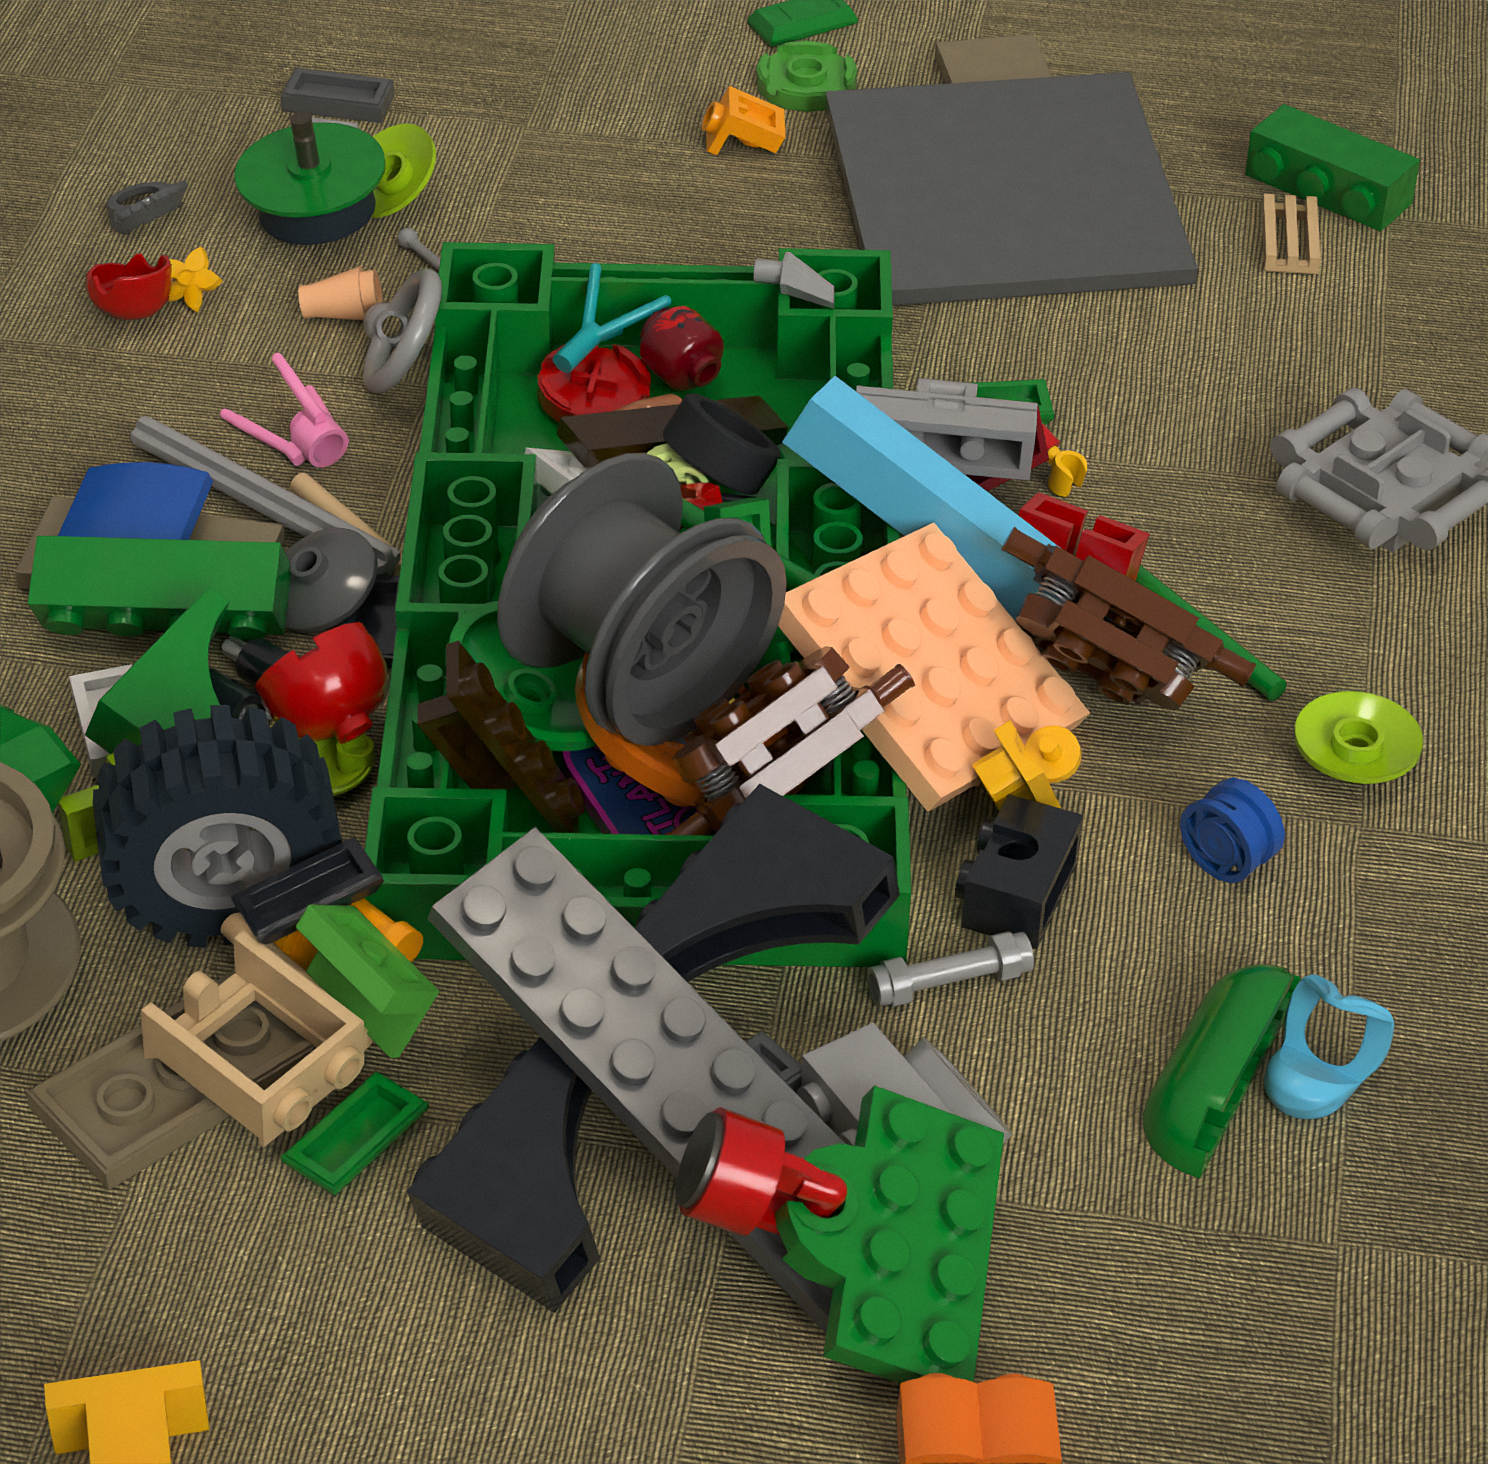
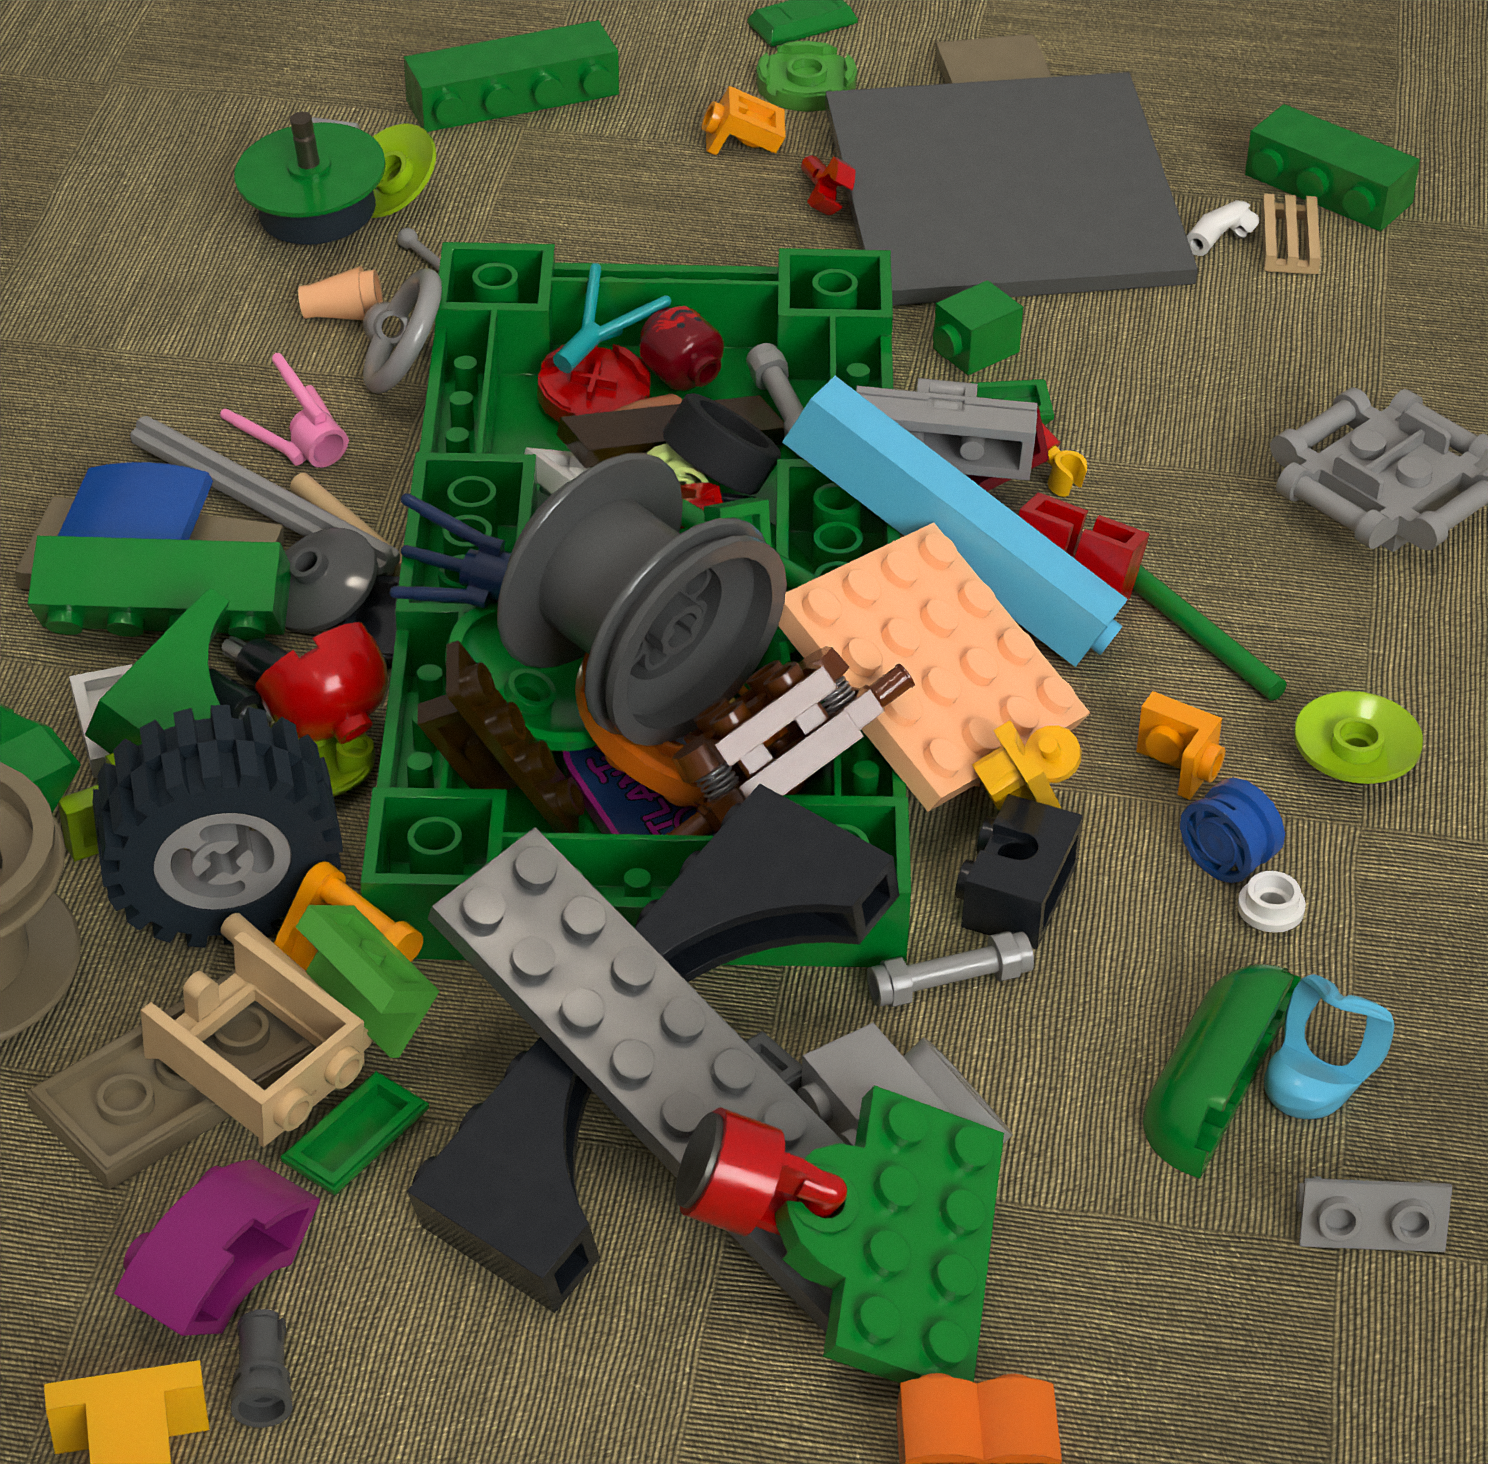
red hair [85,253,172,320] -> none
dark grey piece [106,180,188,234] -> none
yellow plant [168,247,223,313] -> none
black tile [231,837,384,945] -> none
dark grey tile [281,68,395,123] -> none
light grey bar [754,251,835,309] -> none
reddish brown piece [1001,527,1256,711] -> none
none -> magenta brick [114,1160,321,1336]
none -> dark grey pin [230,1309,293,1428]
none -> dark blue plant [390,493,511,609]
none -> green brick [404,20,619,132]
none -> light grey bar [746,343,804,458]
none -> red bar [801,155,855,216]
none -> green brick [933,280,1023,376]
none -> light orange bracket [1136,691,1226,800]
none -> white arm [1187,200,1259,256]
none -> white plate [1238,871,1306,933]
none -> light grey hinge [1296,1176,1452,1252]

